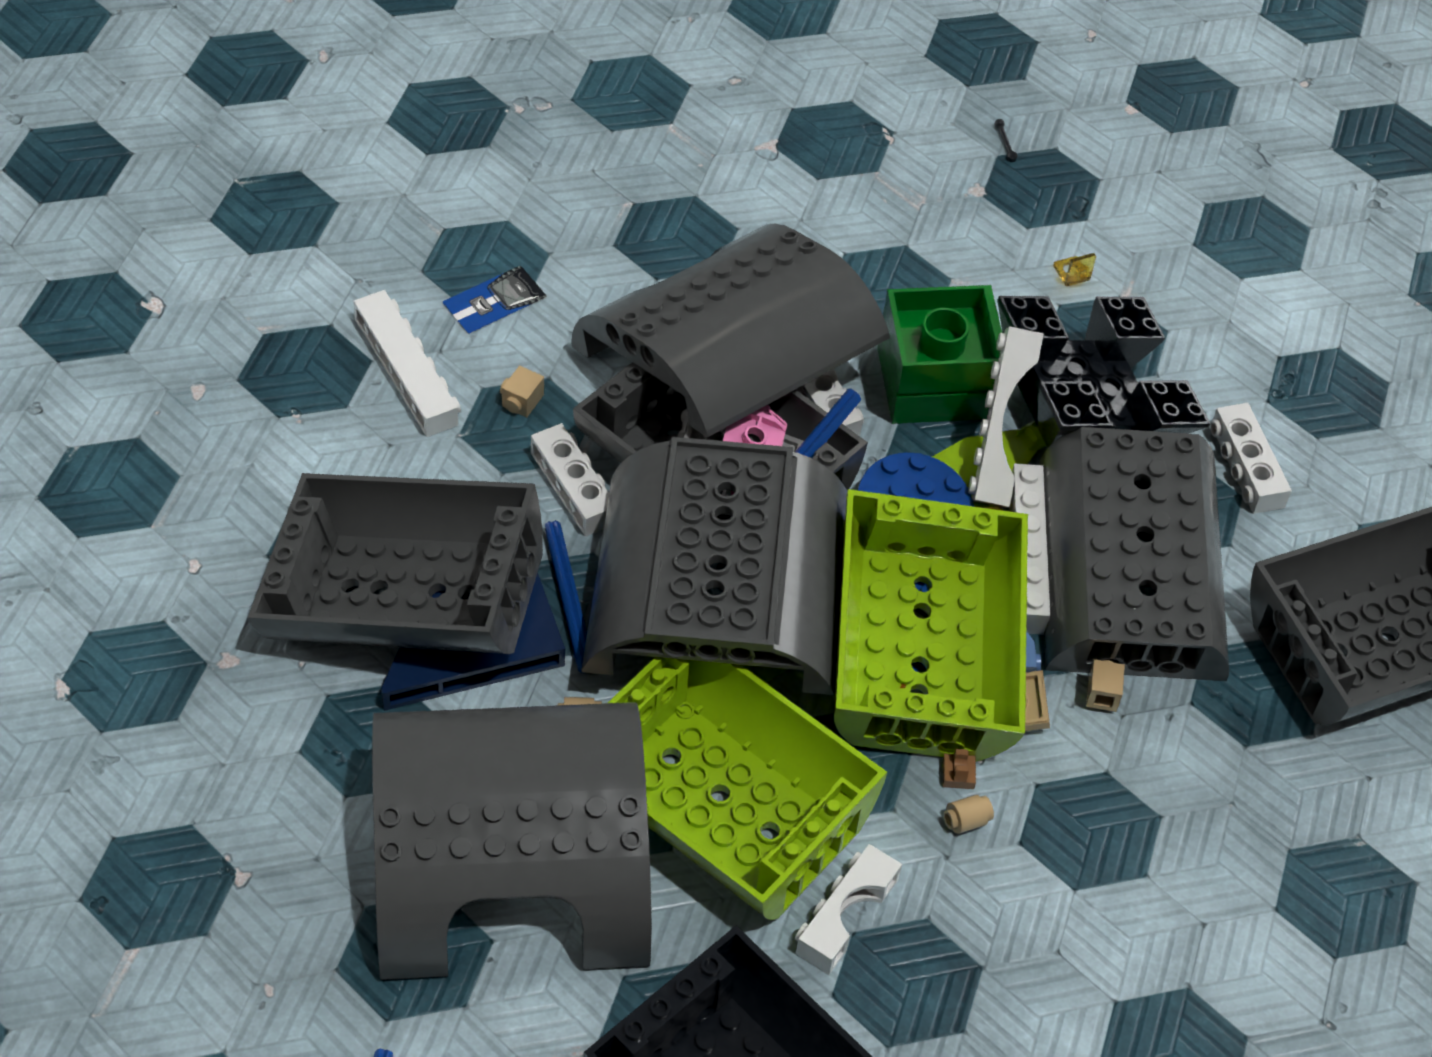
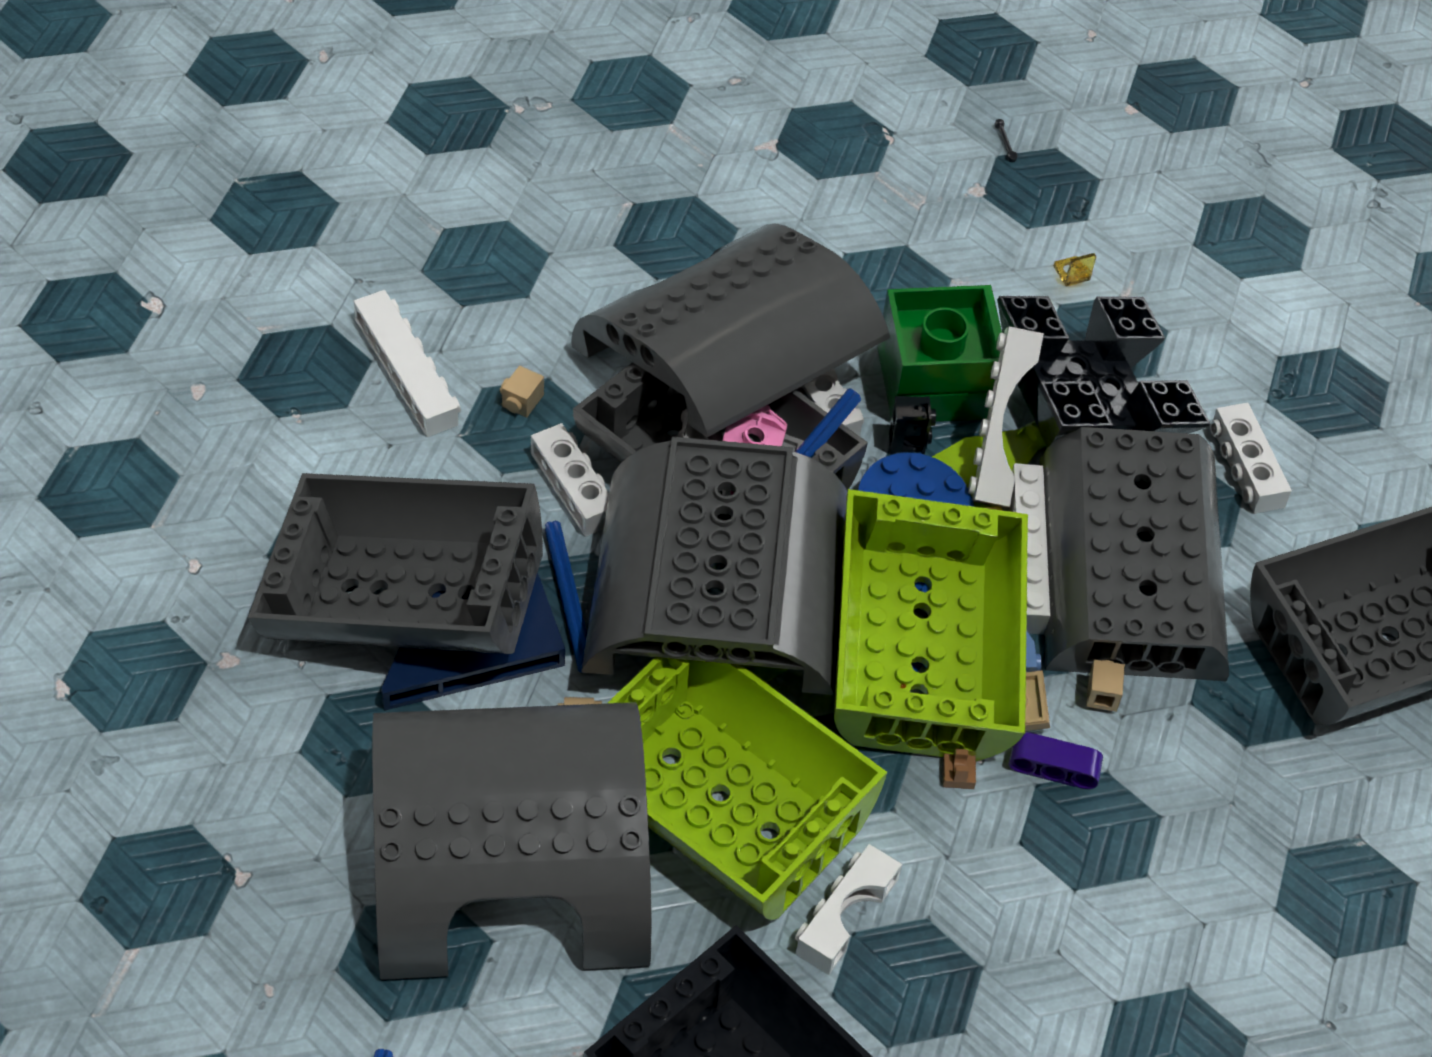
sticker [443,266,547,333] -> none
tan brick [944,795,994,834] -> none
none -> black hinge [888,396,936,455]
none -> dark purple beam [1009,732,1103,789]

